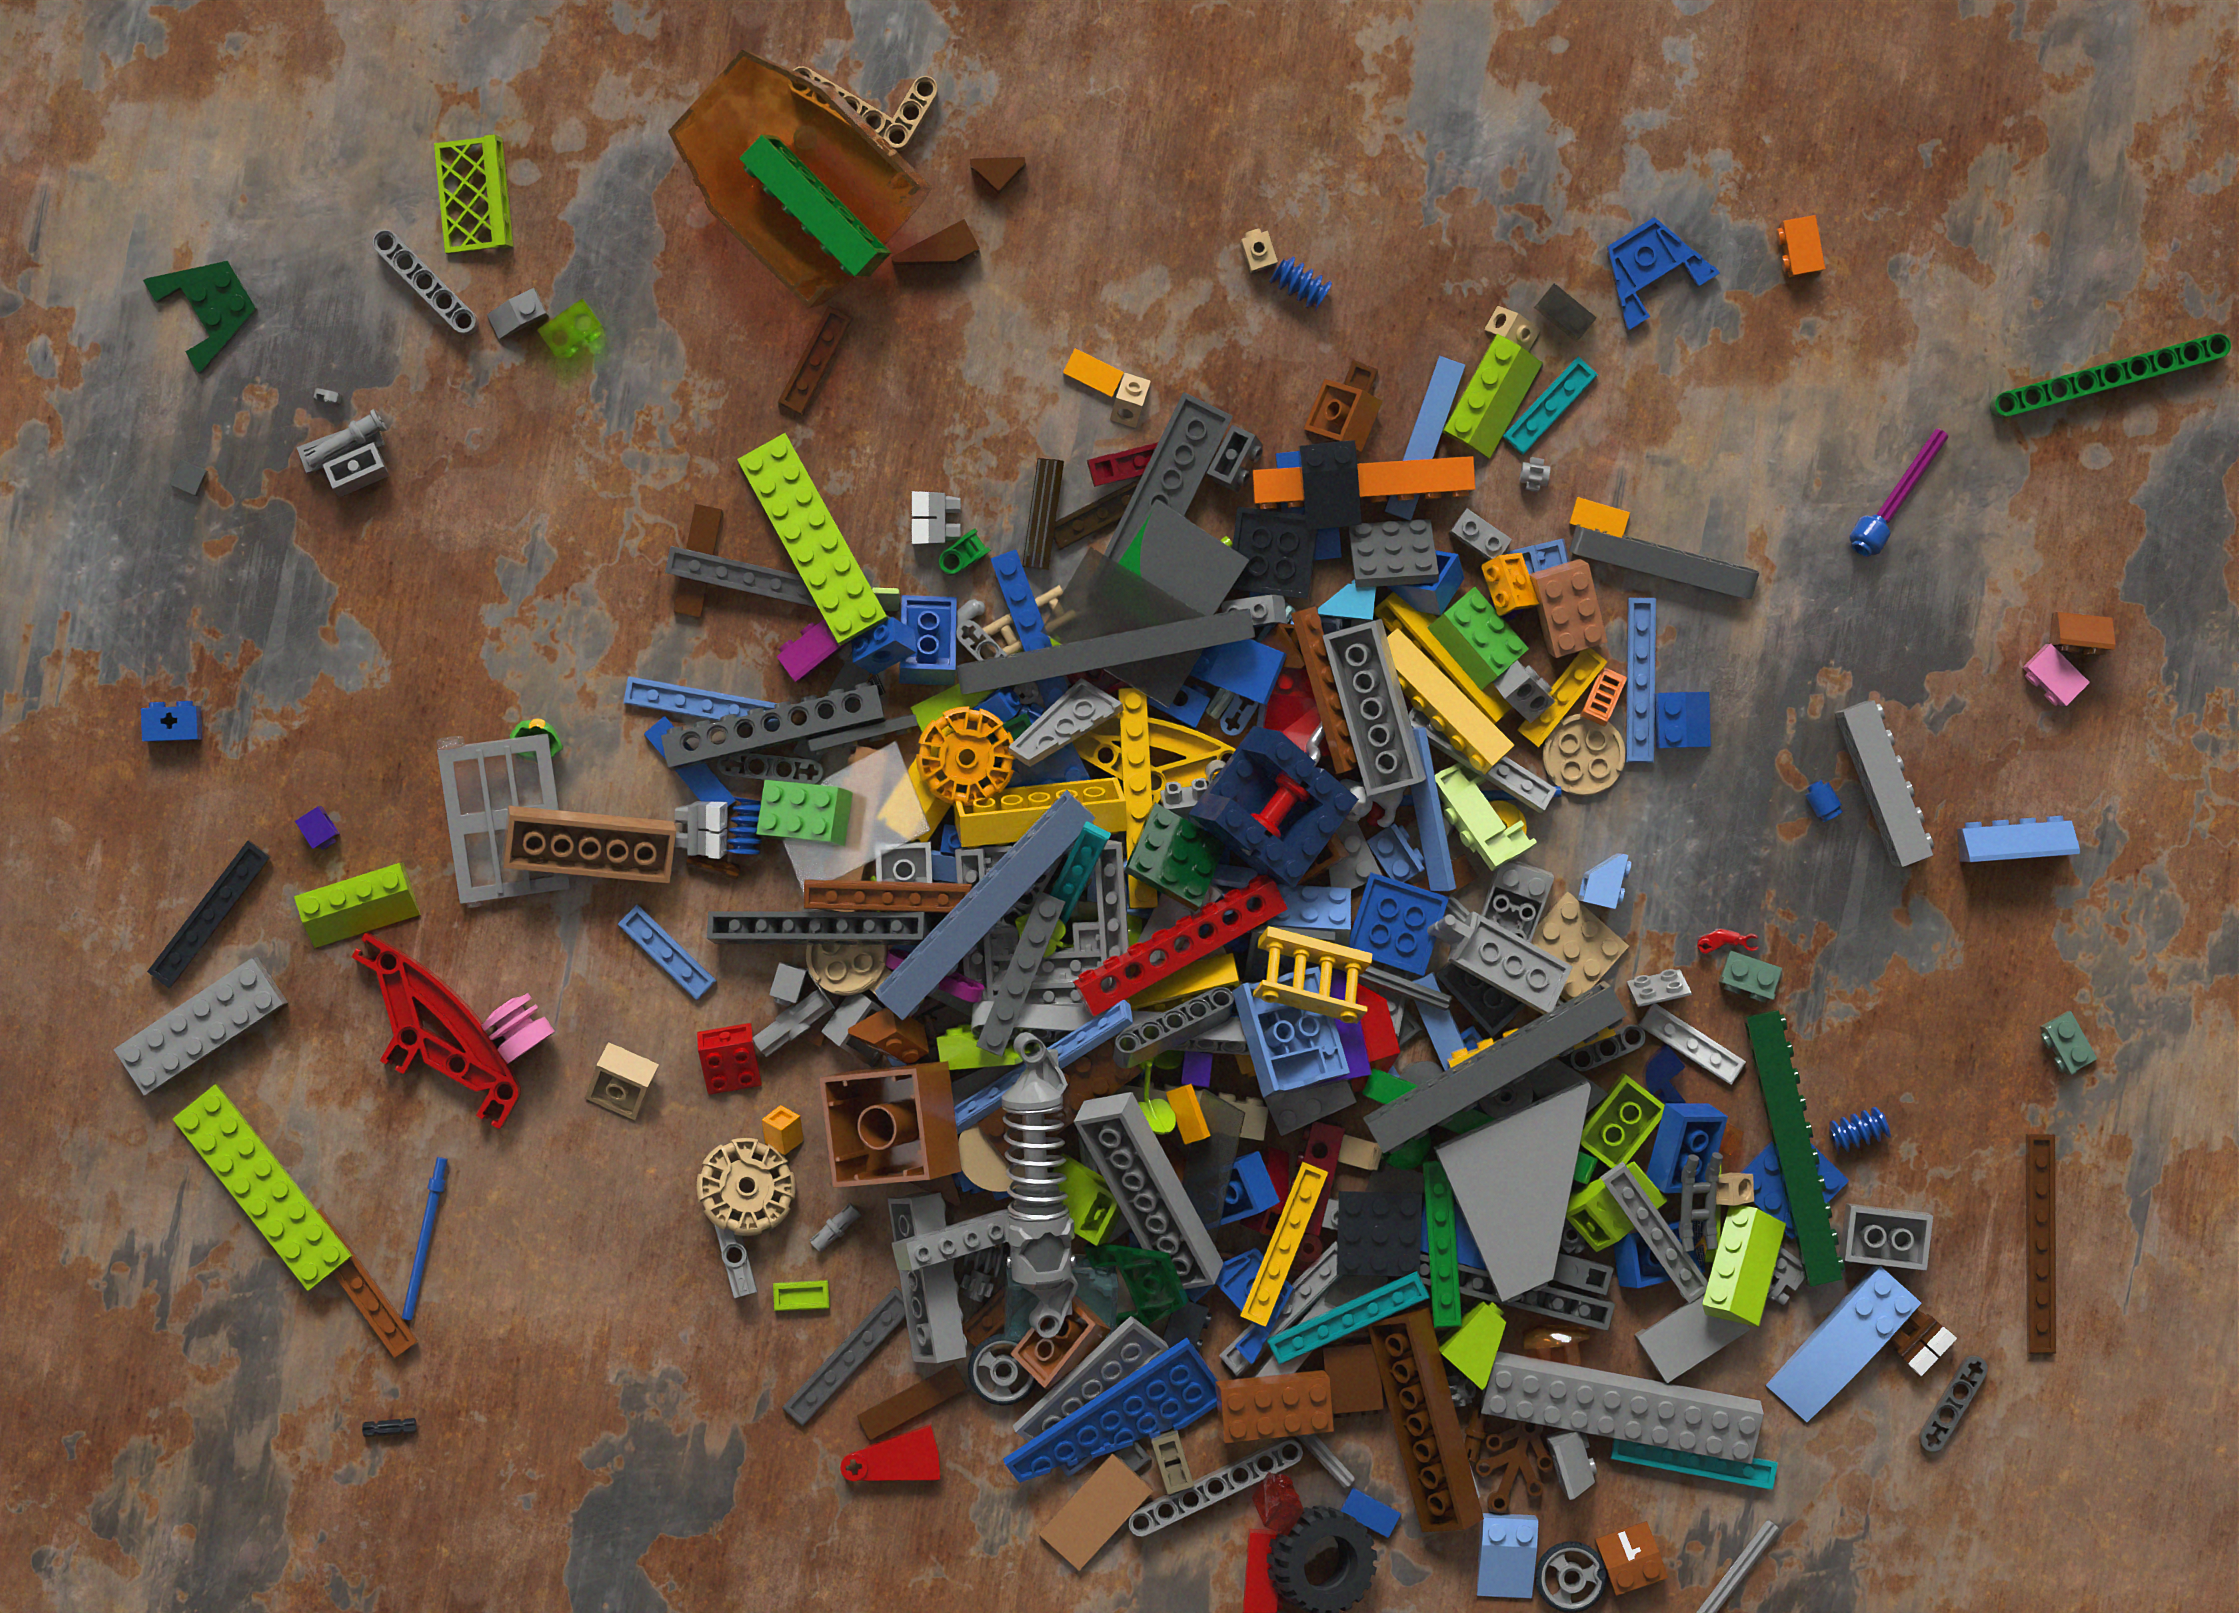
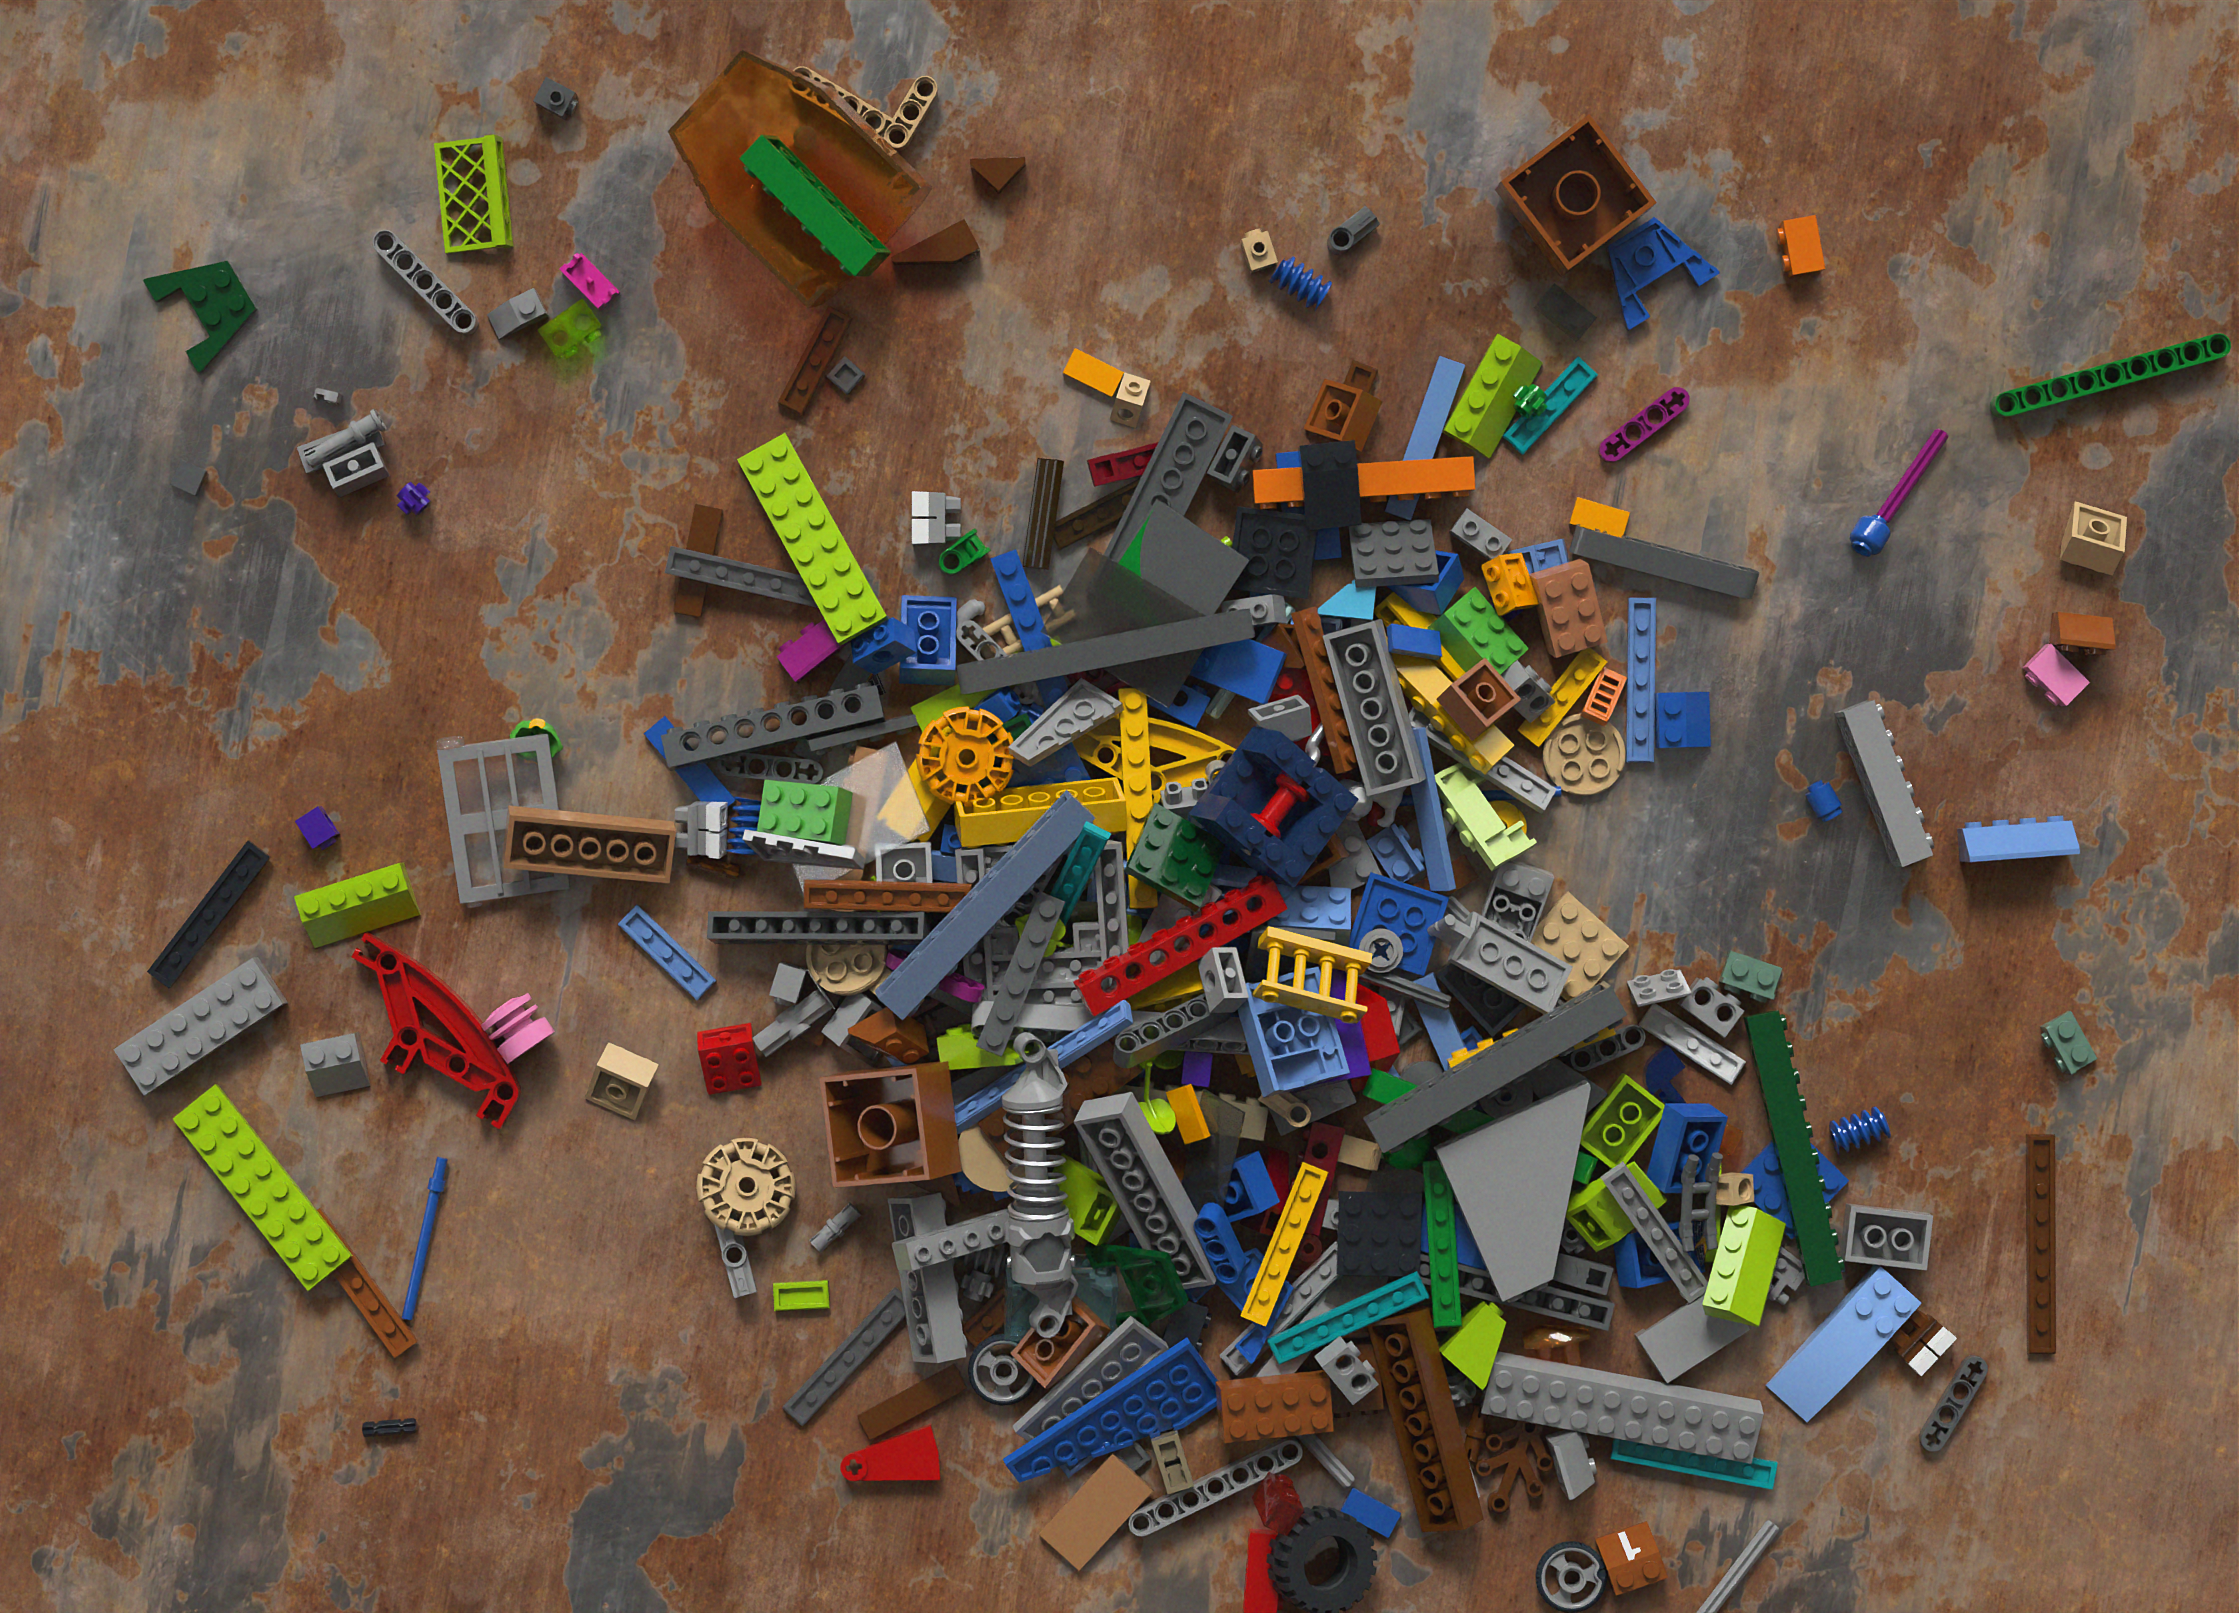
blue brick [141,701,202,742] -> none
medium blue tile [623,676,780,731] -> none
light orange panel [762,1105,804,1155] -> none
yellowish green slope [872,588,900,611] -> none
medium blue beam [1220,694,1259,736] -> none
light blue slope [1477,1513,1538,1598] -> none
tan bracket [1485,306,1540,352] -> none
light grey gear [1519,457,1550,492] -> none
light blue slope [1577,853,1631,909] -> none
red arm [1697,929,1759,954] -> none
none -> light grey slope [300,1032,371,1097]
none -> dark purple gear [397,482,431,516]
none -> dark grey brick [533,77,579,120]
none -> dark pink hinge [559,253,620,311]
none -> light grey wing [742,829,866,870]
none -> dark grey tile [827,356,865,395]
none -> blue beam [1194,1203,1246,1284]
none -> light grey brick [1197,947,1249,1013]
none -> light grey slope [1248,695,1312,742]
none -> tan piece [1258,1092,1312,1127]
none -> light grey brick [1314,1336,1379,1405]
none -> dark grey piece [1327,206,1380,255]
none -> light grey gear [1359,929,1403,973]
none -> blue tile [1387,623,1442,660]
none -> dark orange slope [1436,658,1521,741]
none -> dark orange brick [1495,114,1657,277]
none -> green gear [1513,384,1548,418]
none -> magenta beam [1598,387,1690,462]
none -> light grey brick [1677,977,1744,1037]
none -> tan slope [2060,501,2127,576]

